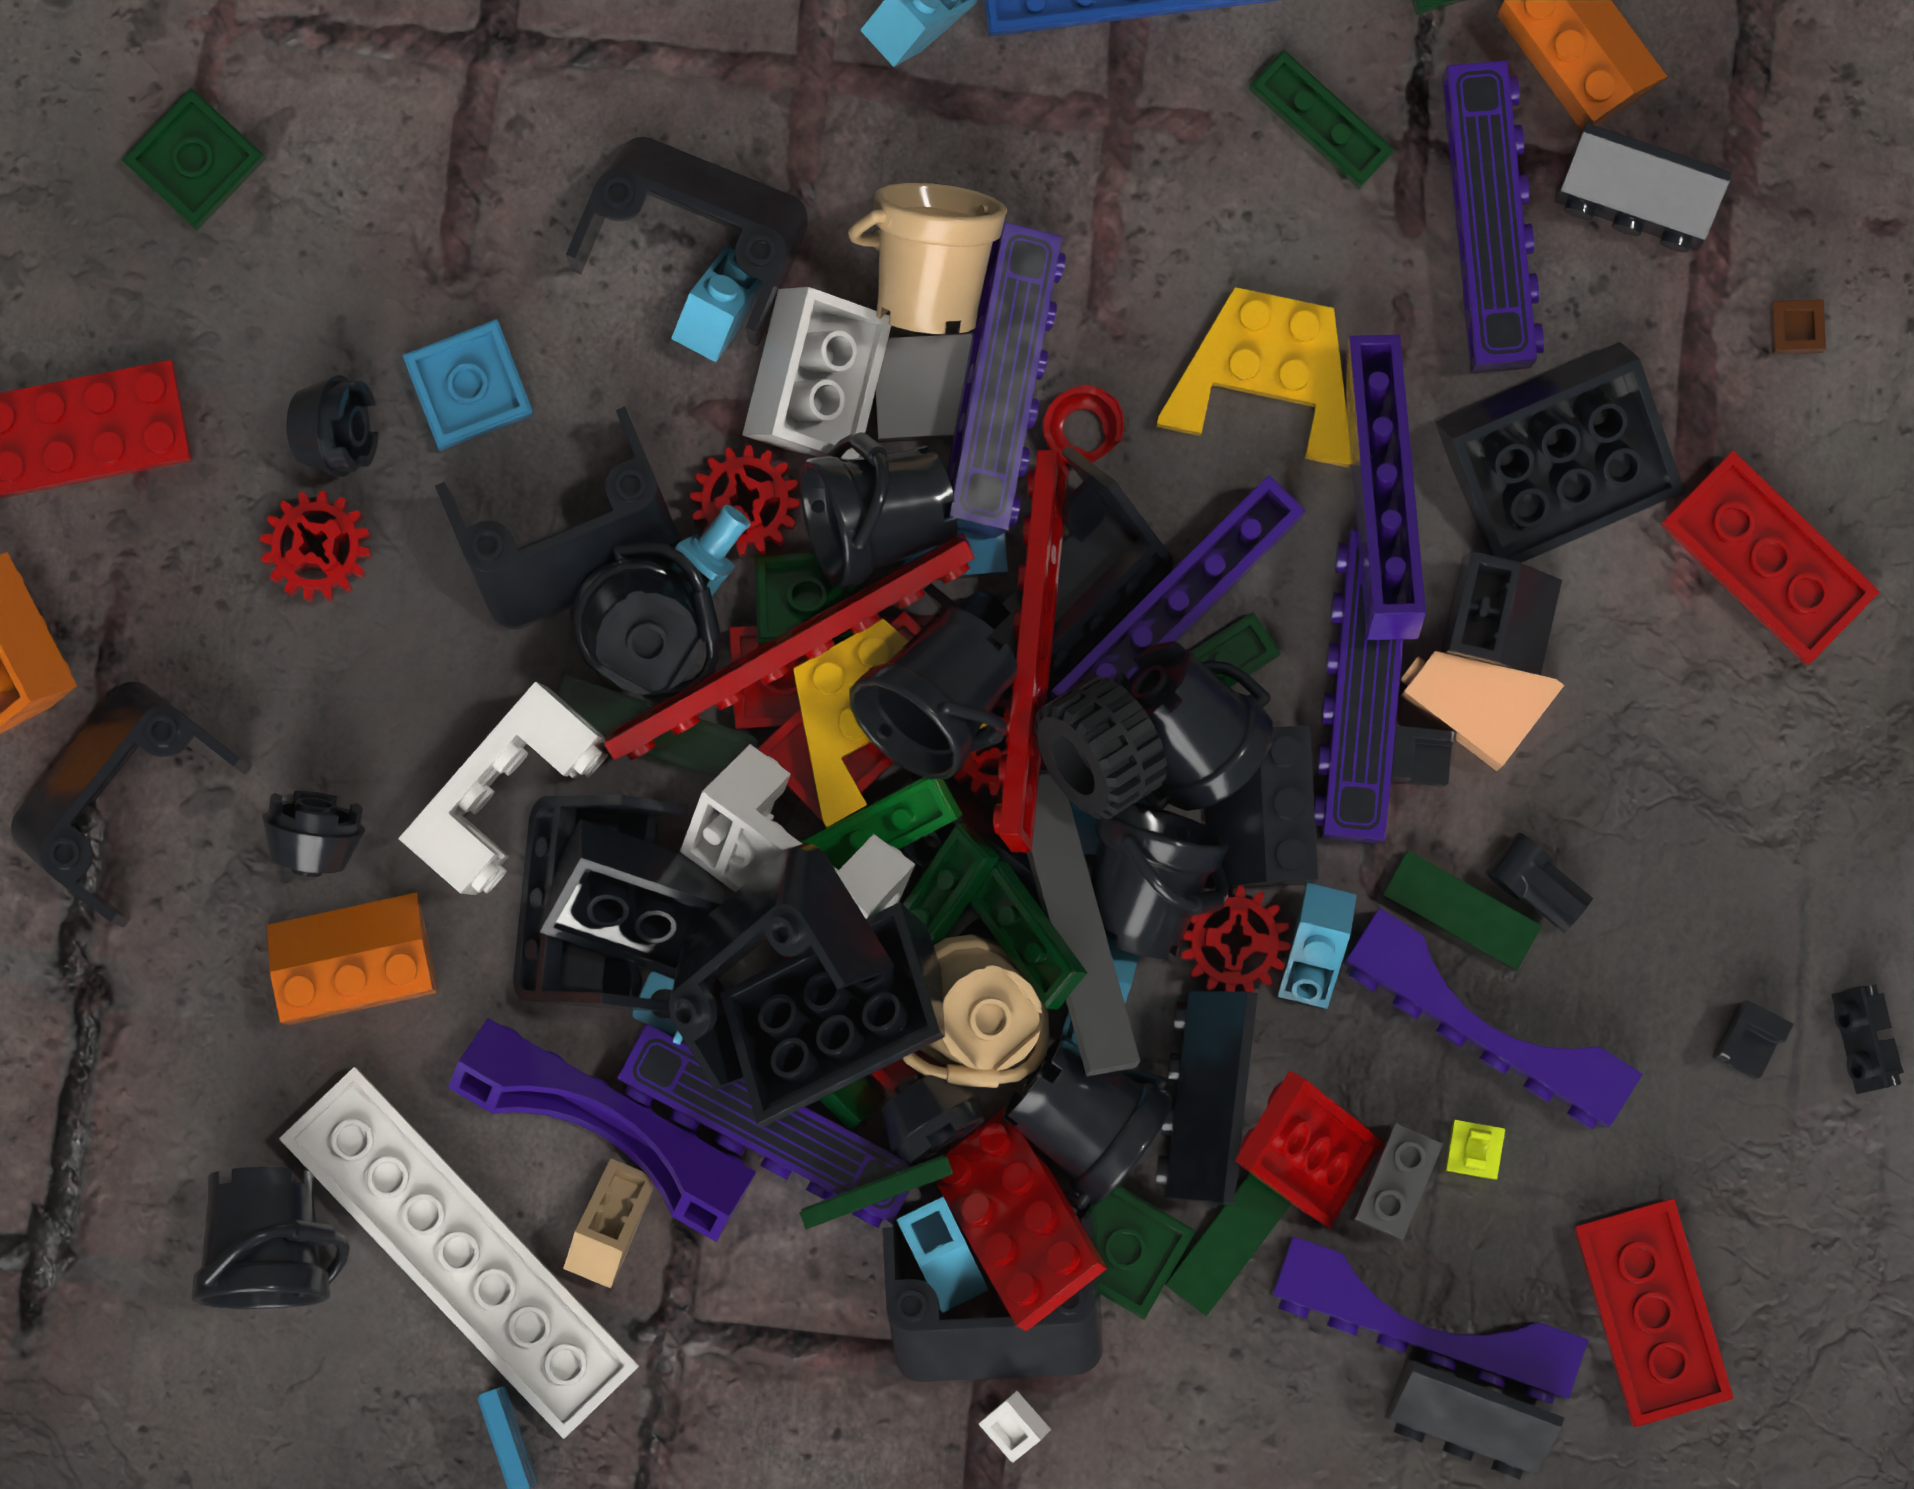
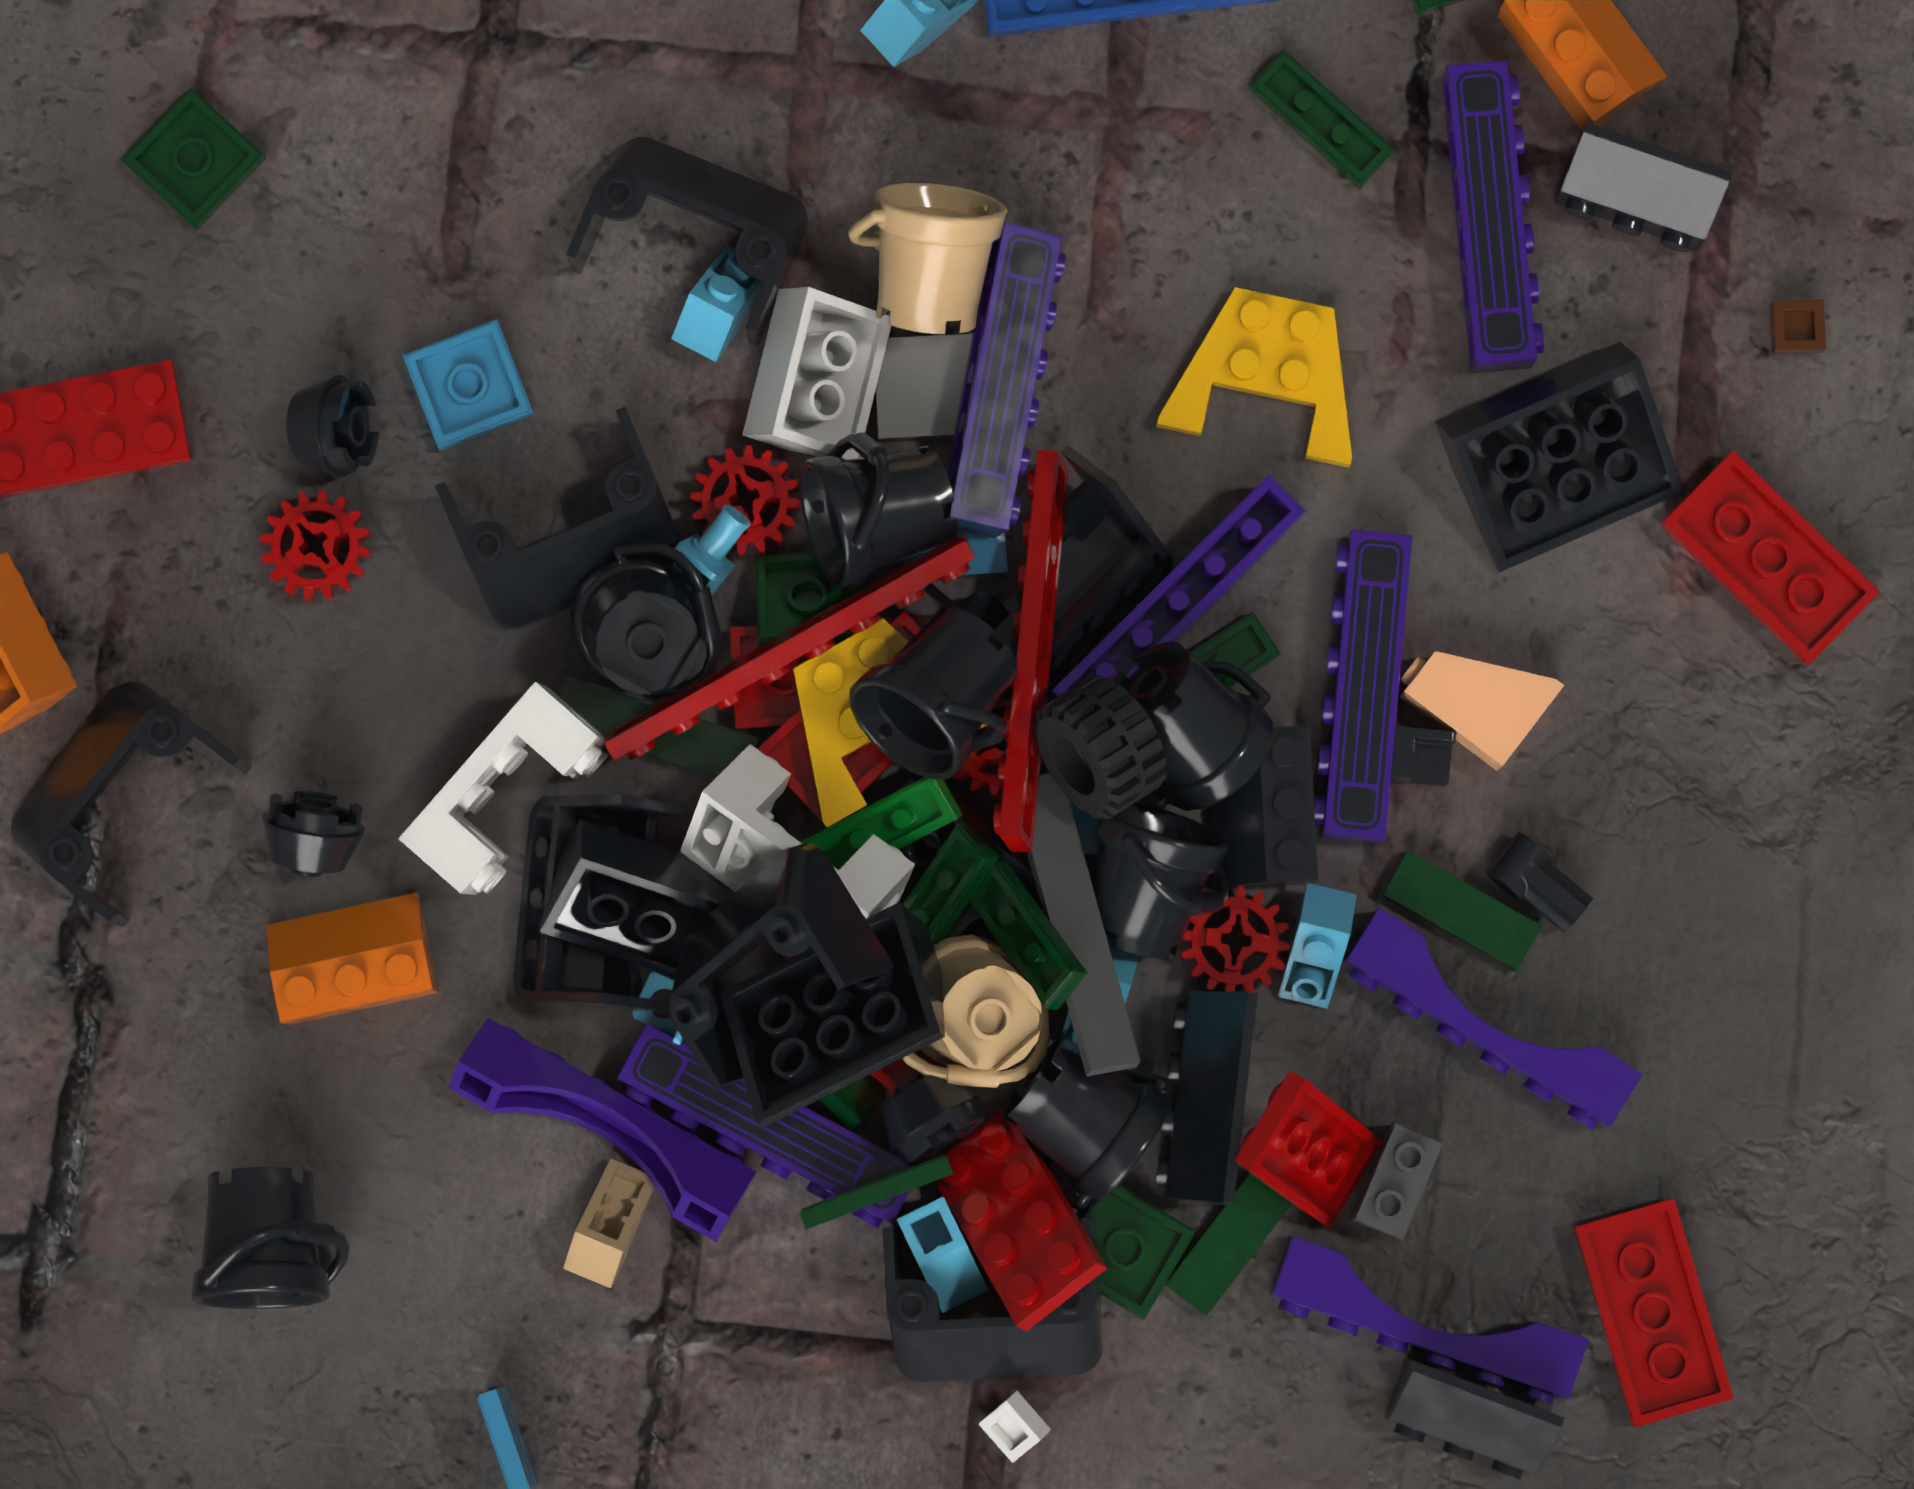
white plate [279,1067,640,1439] -> none
red piece [1043,385,1124,464] -> none
dark purple brick [1343,334,1426,640] -> none
black slope [1441,551,1562,675] -> none
neon yellow tile [1444,1120,1505,1180] -> none
black panel [1712,1000,1794,1079] -> none
black hinge [1831,984,1904,1094] -> none

